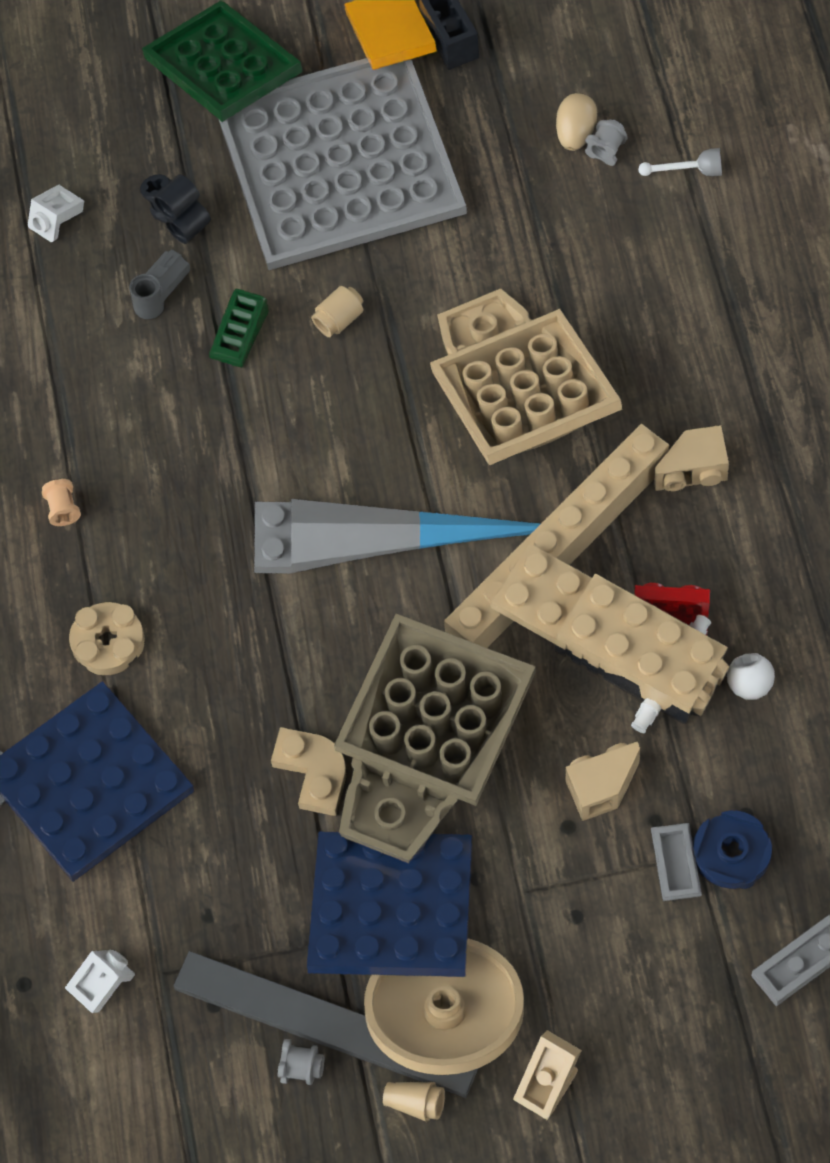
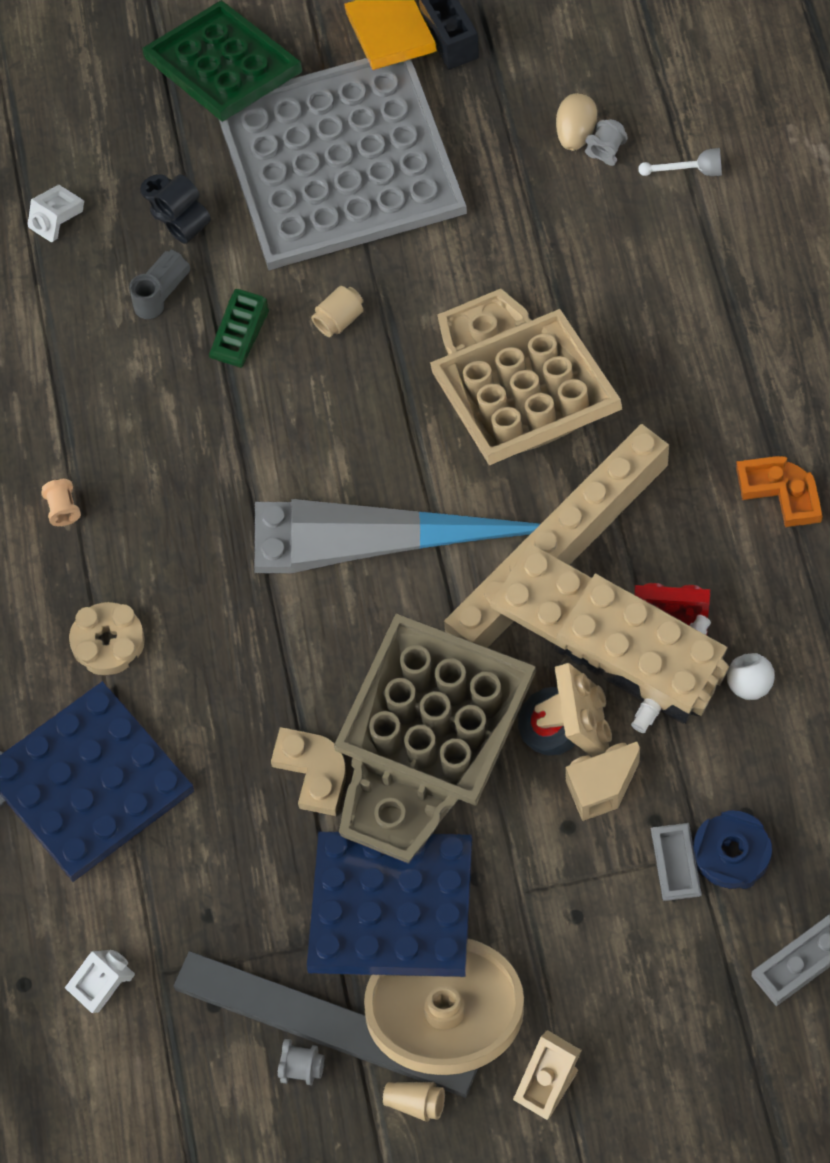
tan slope [655,425,729,491] -> none
none -> tan plate [518,663,612,757]
none -> orange plate [736,456,822,527]

